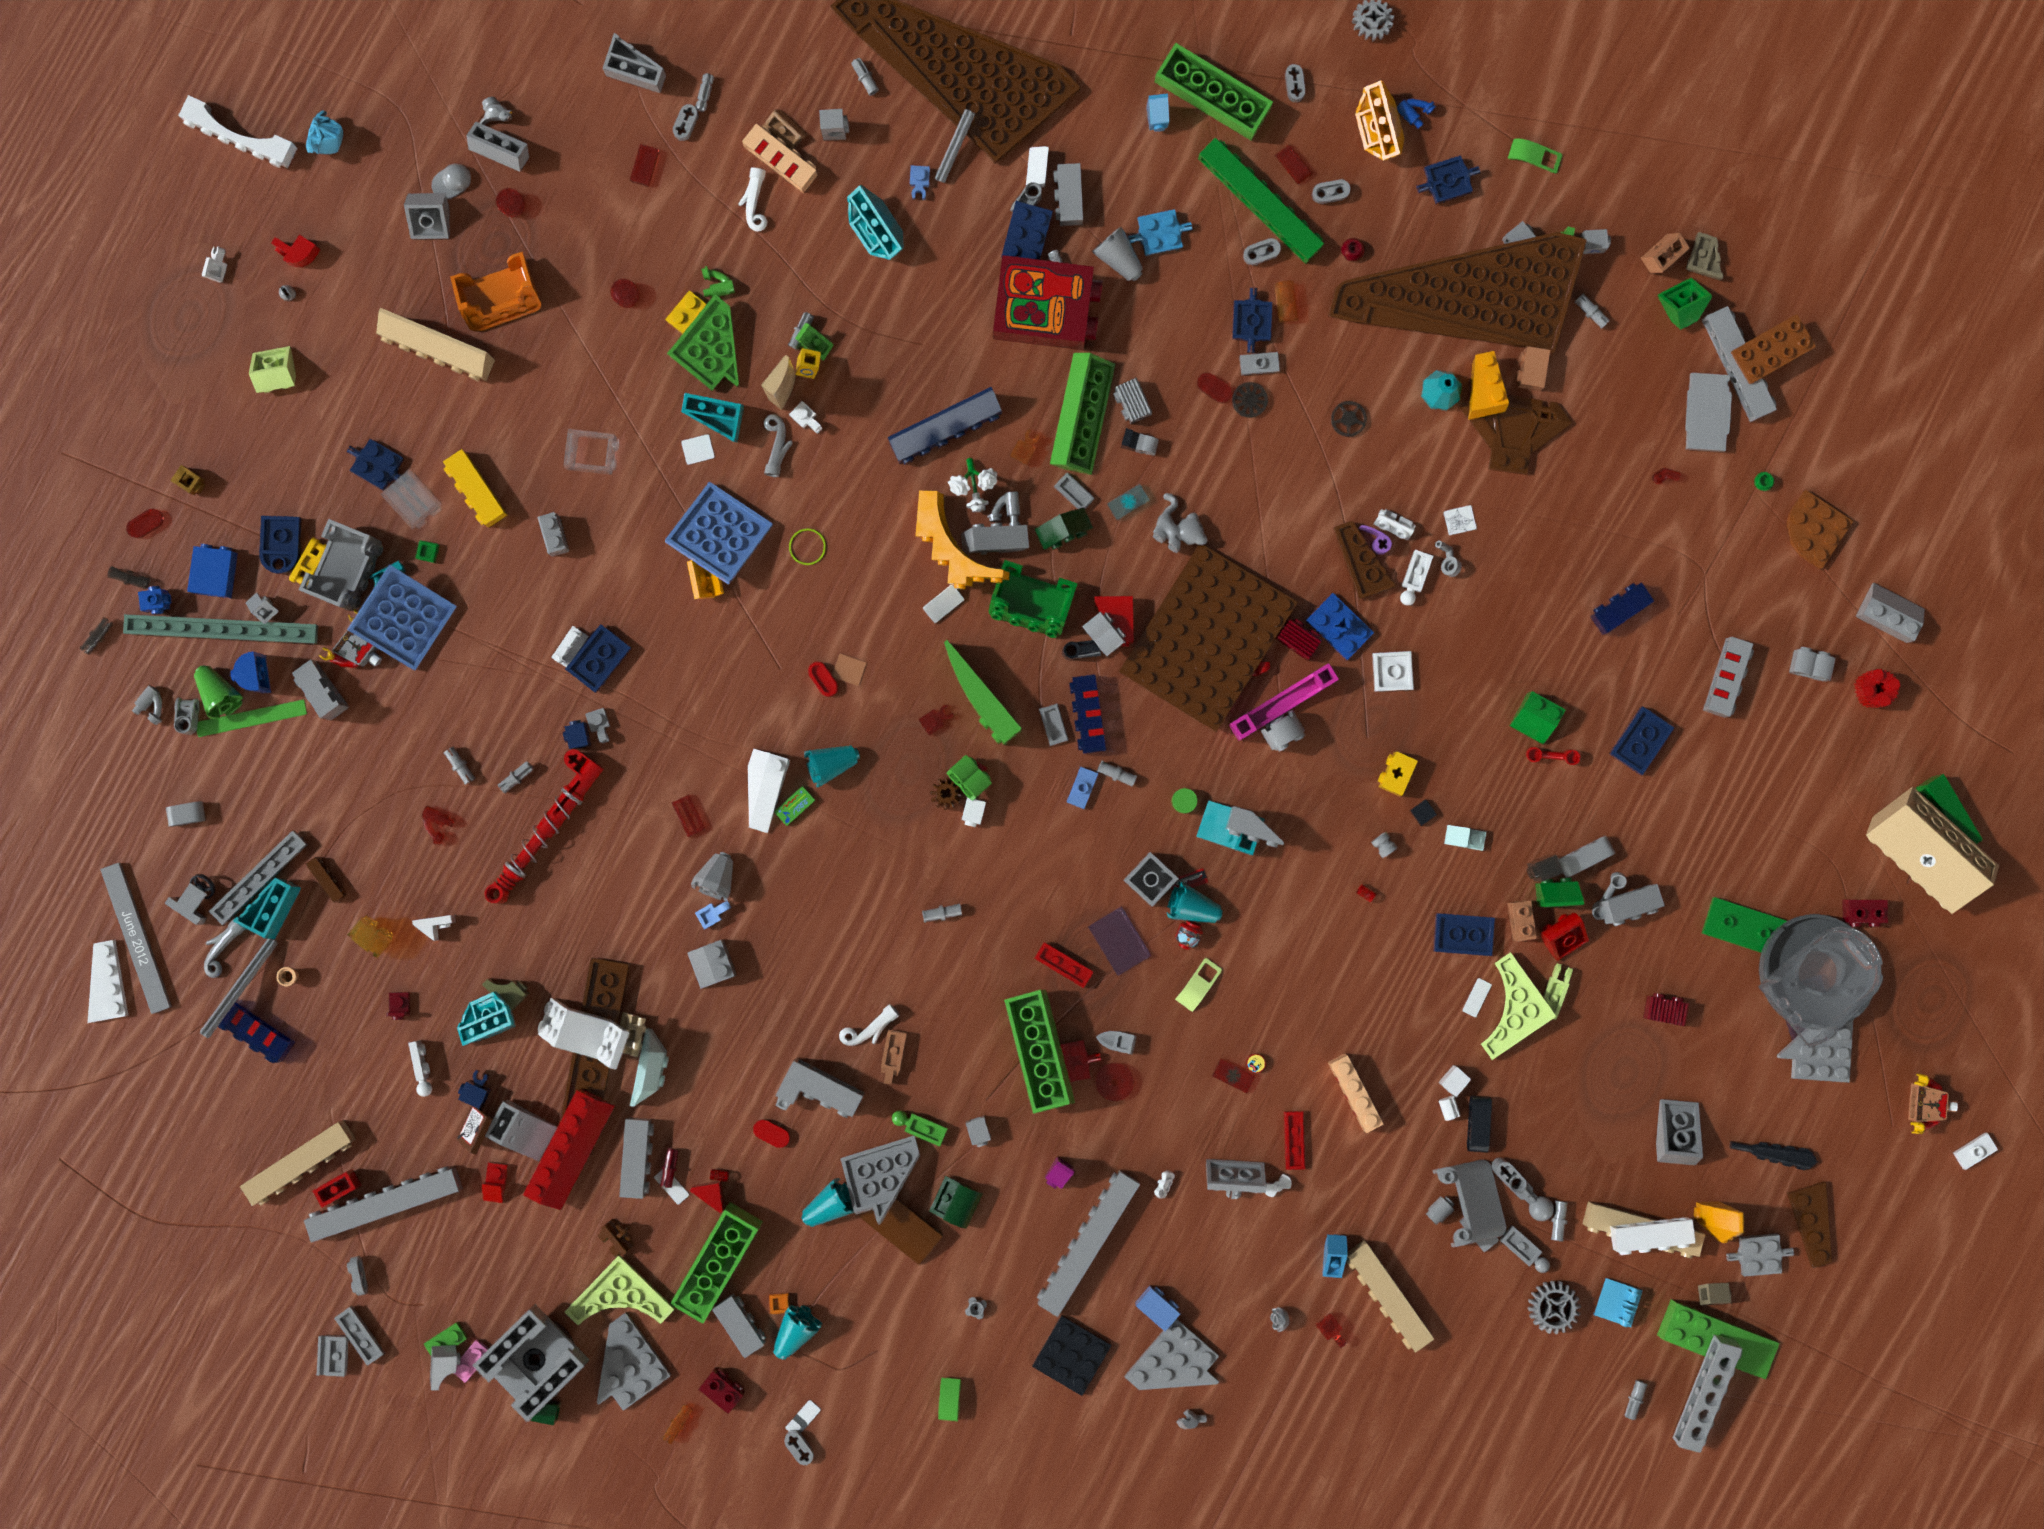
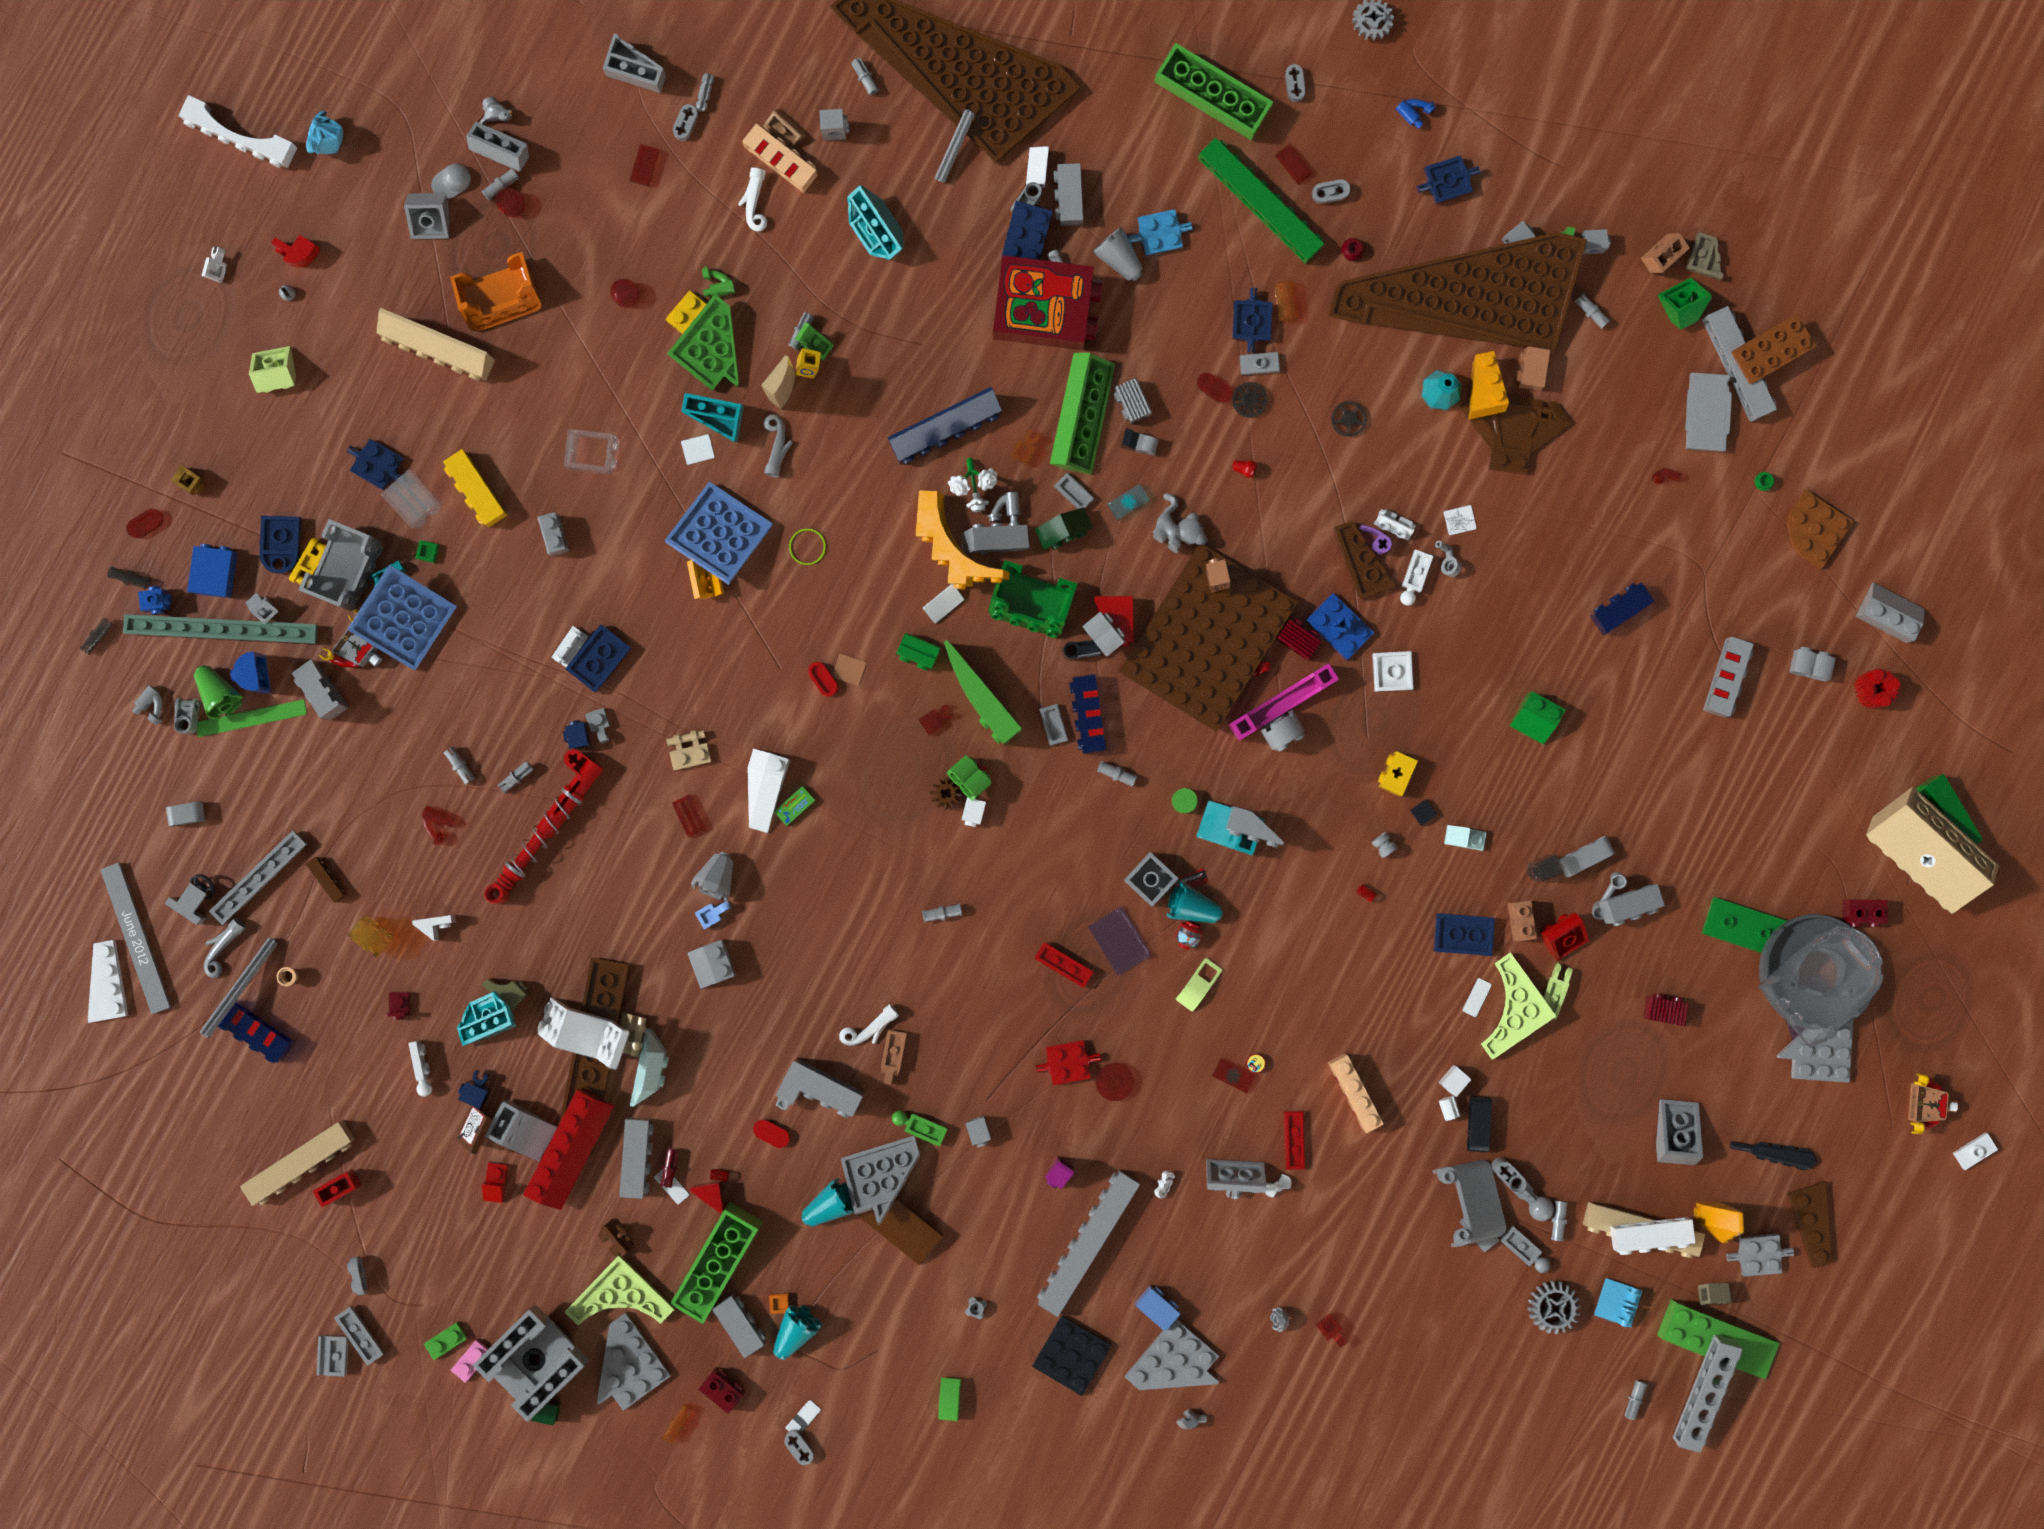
teal wedge [233,878,301,939] -> none
light grey brick [304,1165,463,1242] -> none
light grey arch [430,1345,460,1391] -> none
white plate [789,401,823,434] -> none
teal cone [804,745,860,788] -> none
medium blue plate [910,165,930,200] -> none
dark green brick [929,1176,983,1229] -> none
bright green brick [1004,990,1075,1113] -> none
medium blue plate [1067,767,1098,809] -> none
light grey plate [1096,1031,1137,1055] -> none
dark azure slope [1146,93,1169,132] -> none
light grey plate [1243,238,1281,266] -> none
dark azure slope [1322,1234,1348,1278] -> none
tan brick [1346,1240,1434,1353] -> none
light orange wedge [1355,80,1405,161] -> none
light grey brick [1426,1196,1454,1225] -> none
bright green piece [1508,139,1562,173] -> none
red bar [1526,746,1581,765] -> none
green slope [1535,878,1584,907] -> none
dark blue plate [1609,706,1674,775] -> none
none -> light grey pin [481,168,519,201]
none -> tan plate [666,730,712,771]
none -> green brick [896,632,941,671]
none -> nougat brick [1206,558,1230,593]
none -> red piece [1232,460,1257,478]

